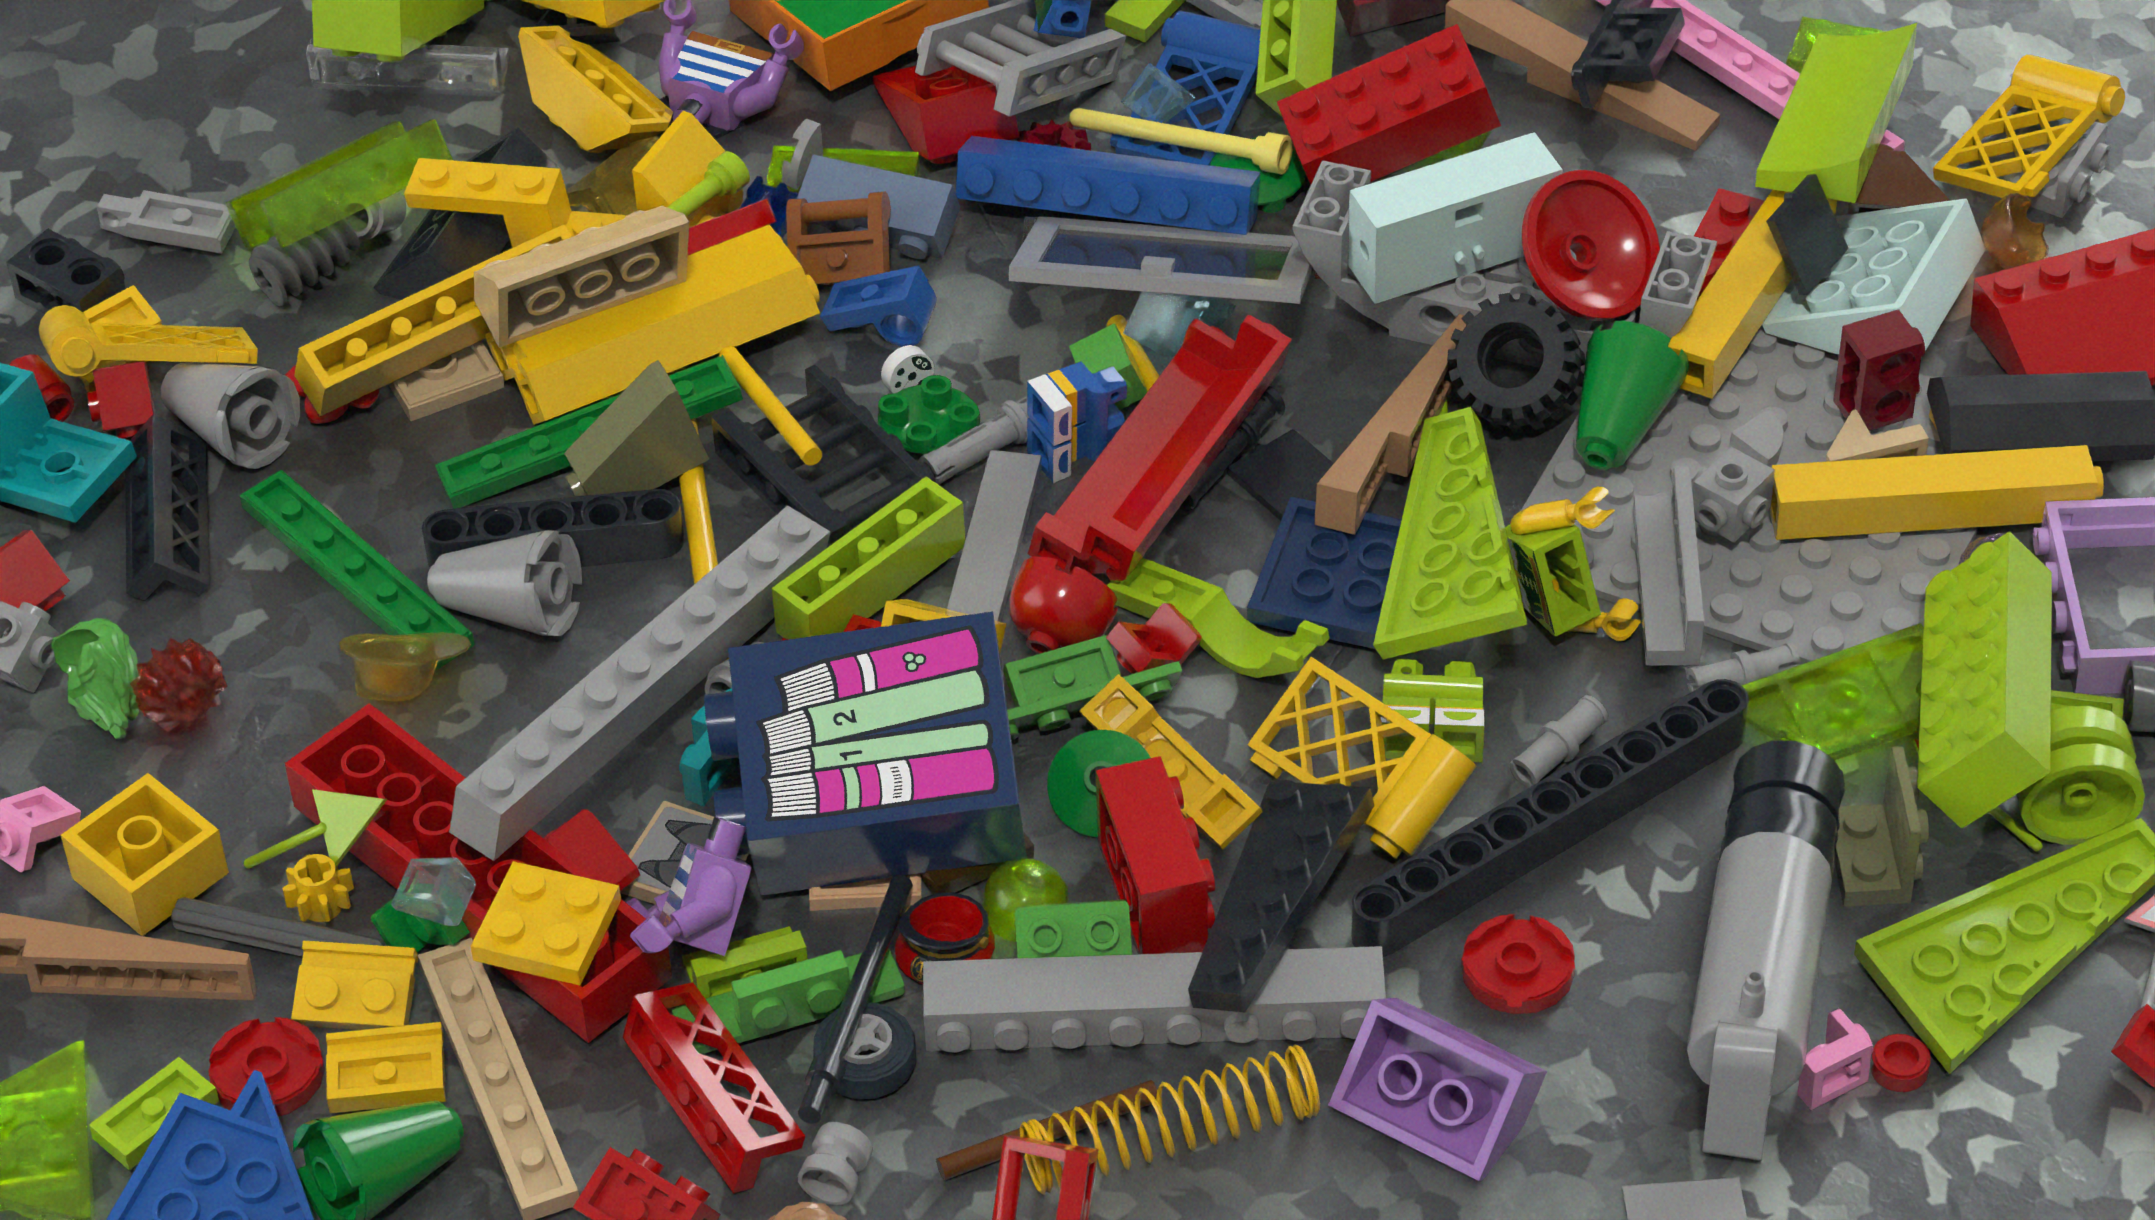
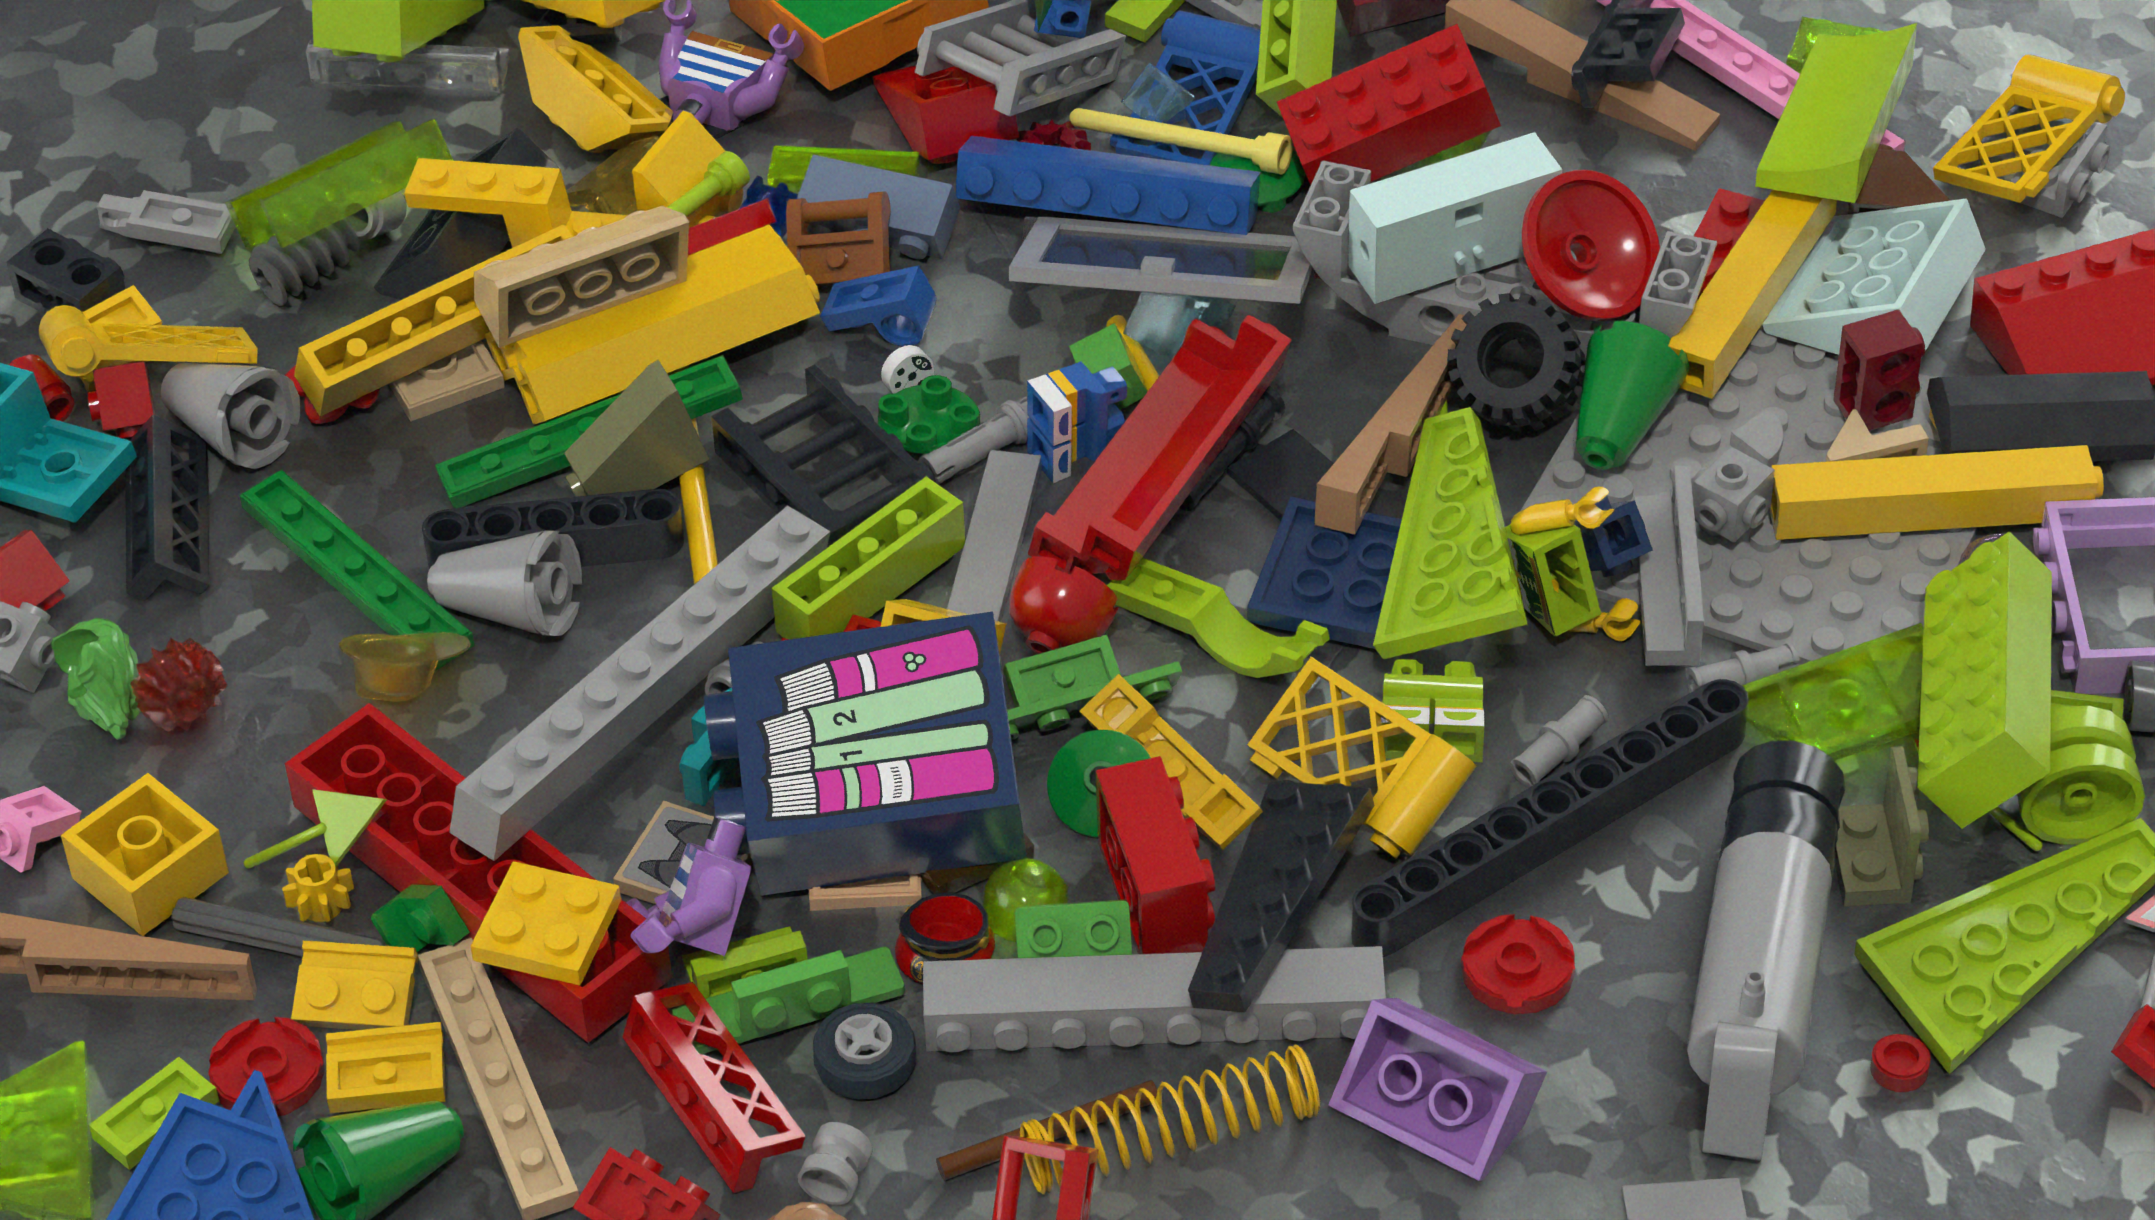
clear light blue slope [391,858,476,926] -> none
red slope [544,809,640,891] -> none
yellow bar [719,346,822,466] -> none
light grey tile [782,118,823,189] -> none
black bar [798,875,913,1124] -> none
red bracket [1106,603,1202,674] -> none
black piece [1766,174,1848,296] -> none
bright pink bracket [1797,1009,1873,1110] -> none
clear orange hair [1980,192,2049,269] -> none
none -> dark blue brick [1574,496,1653,577]

